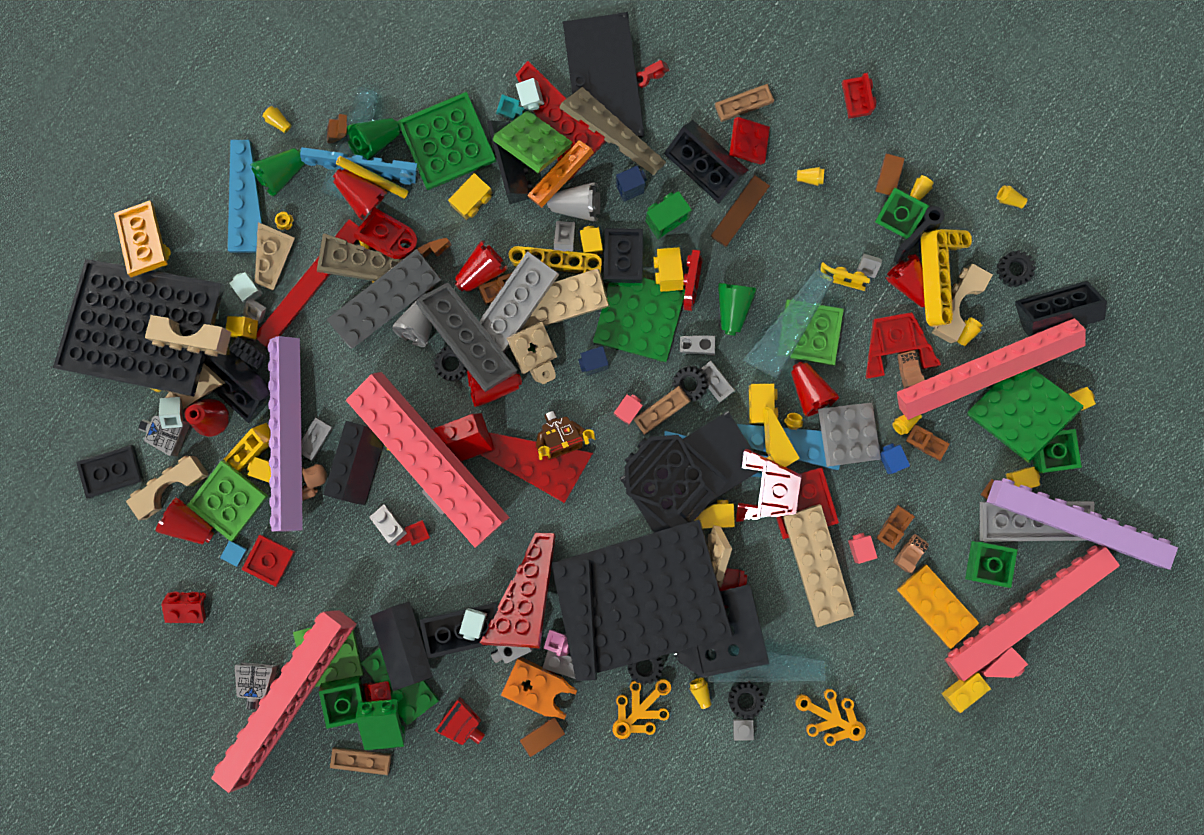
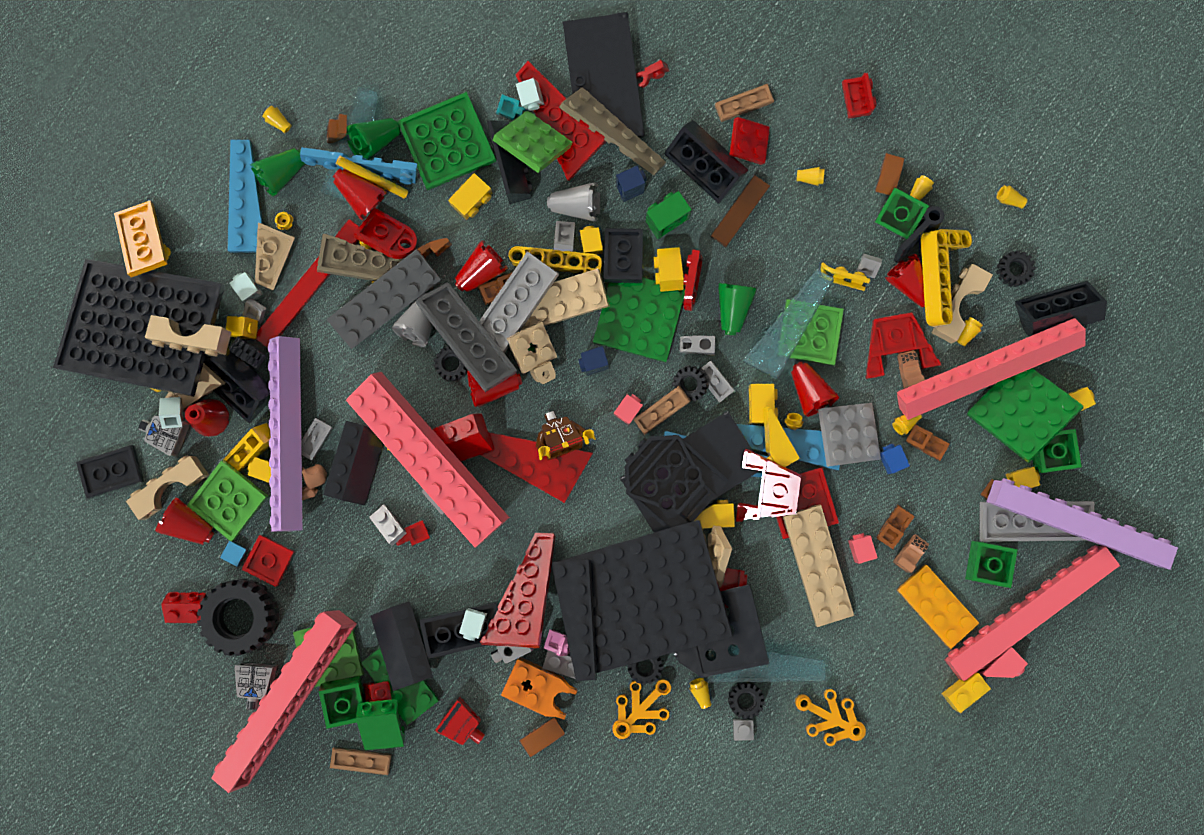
orange plate [527,140,594,208] -> none
none -> black tyre [197,579,279,656]

